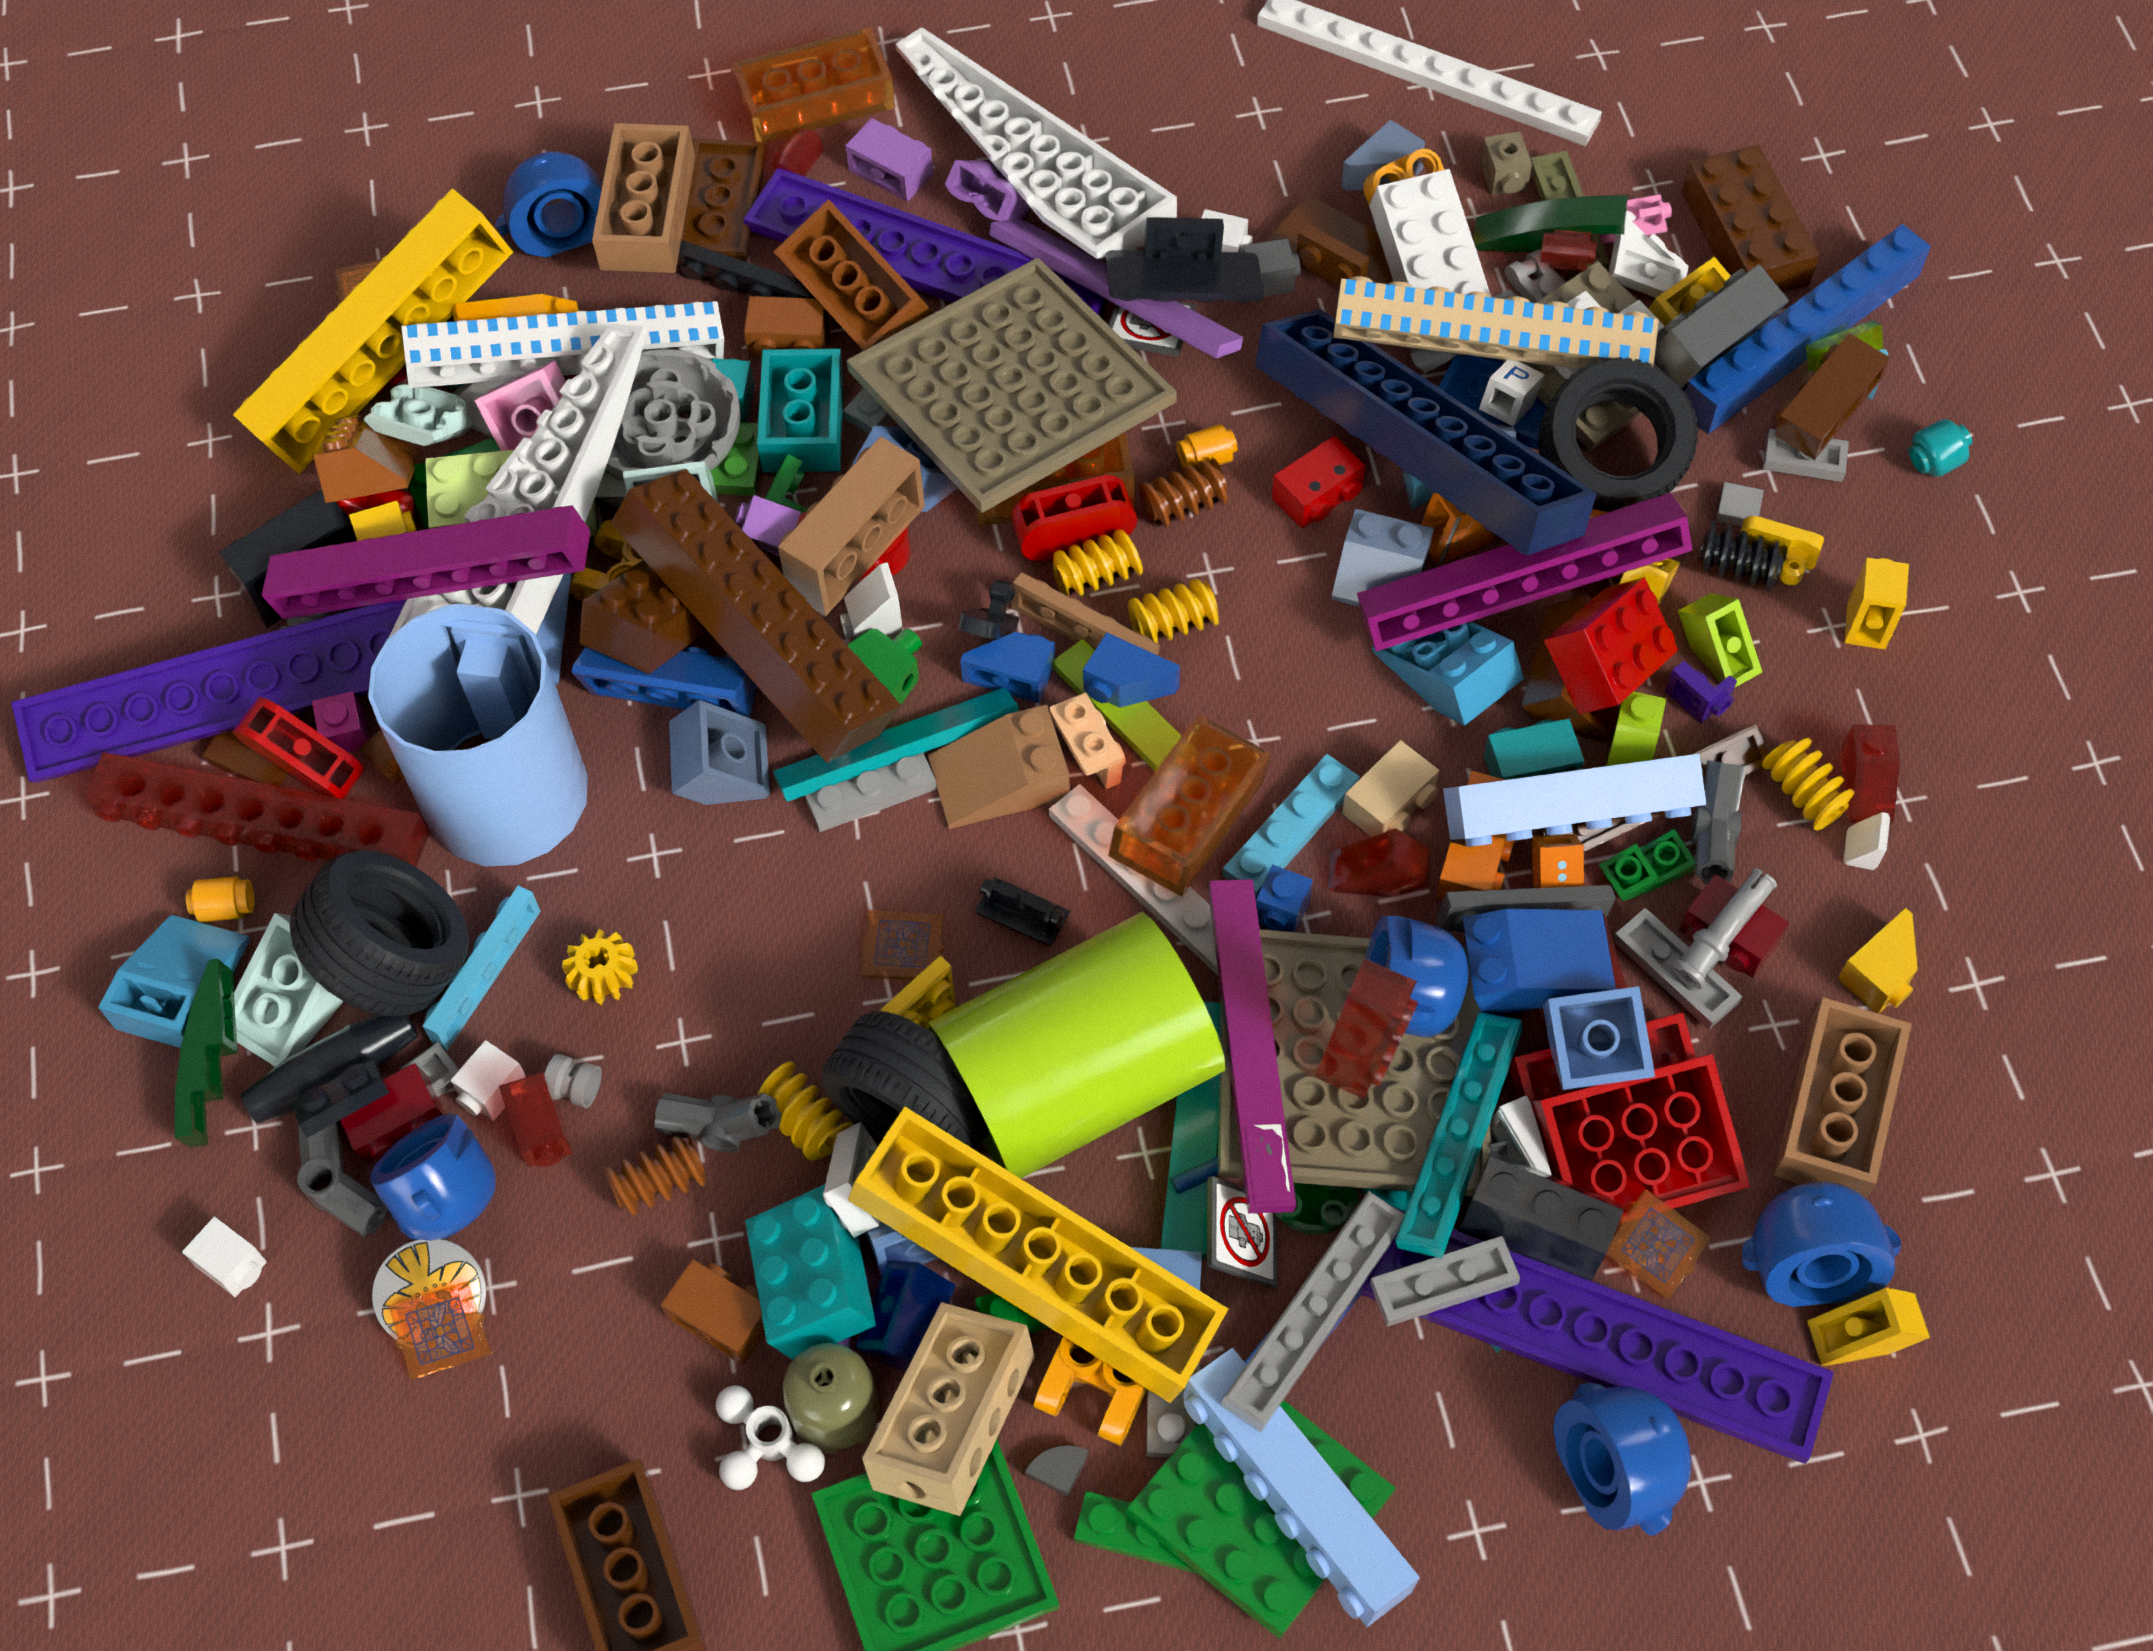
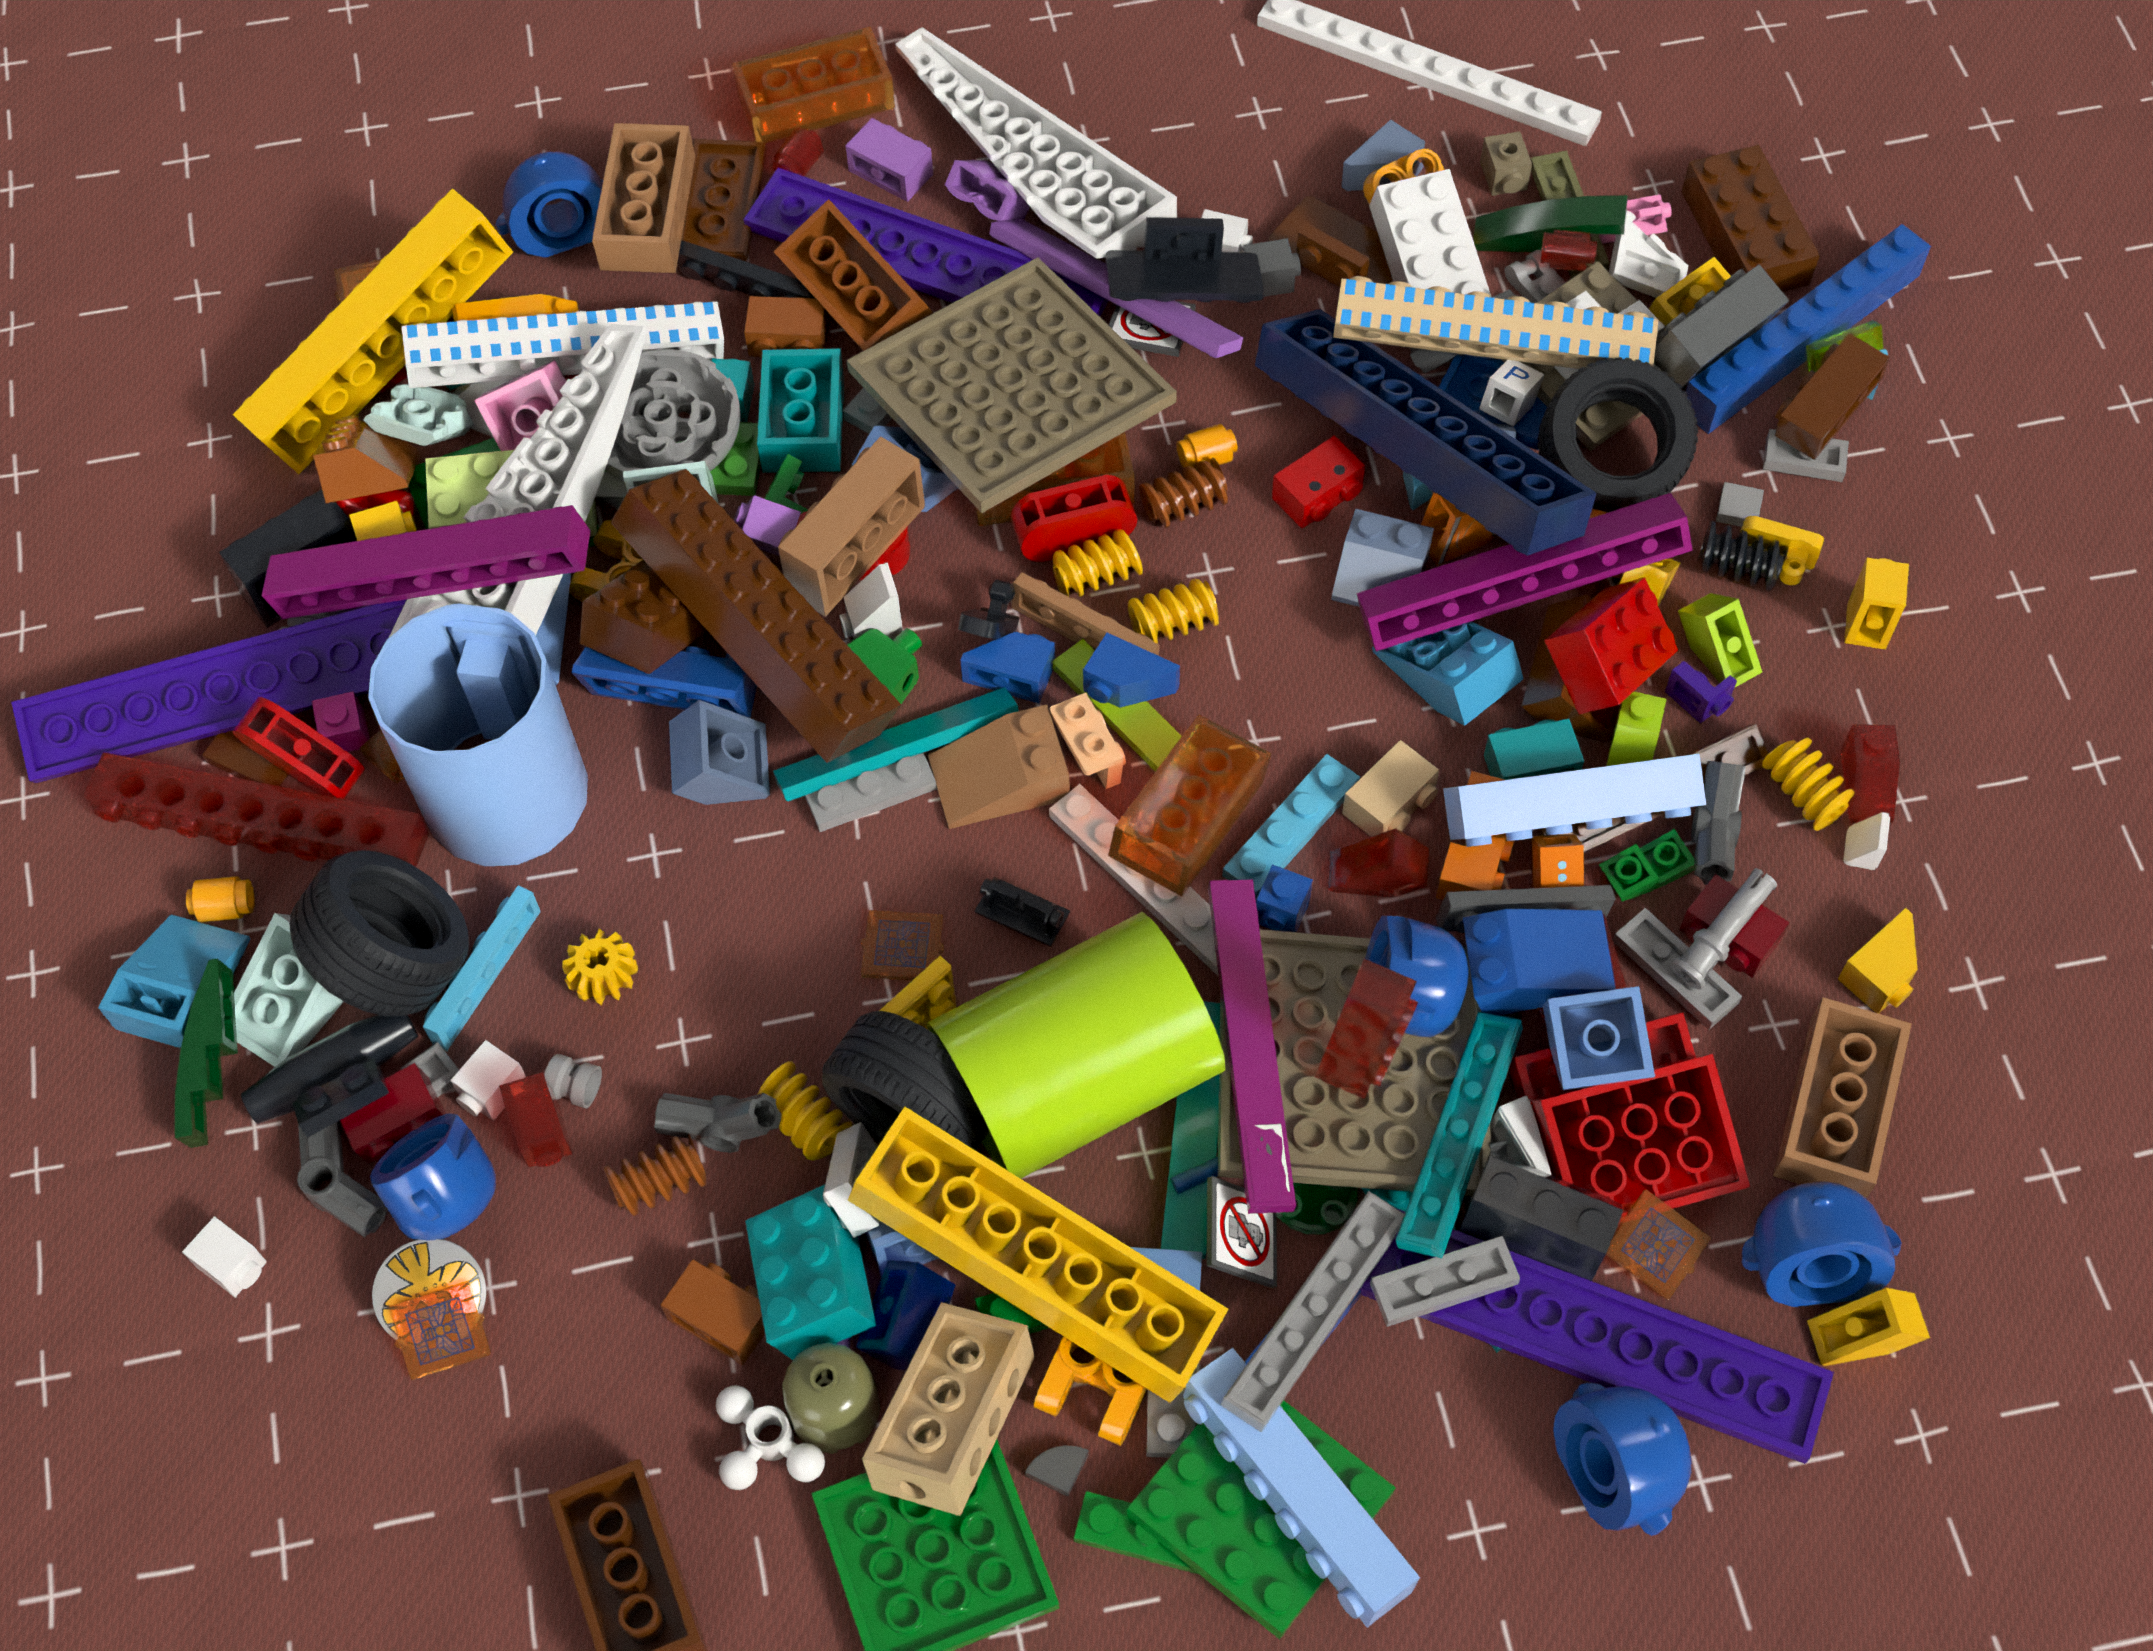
teal head [1908,418,1972,477] -> none

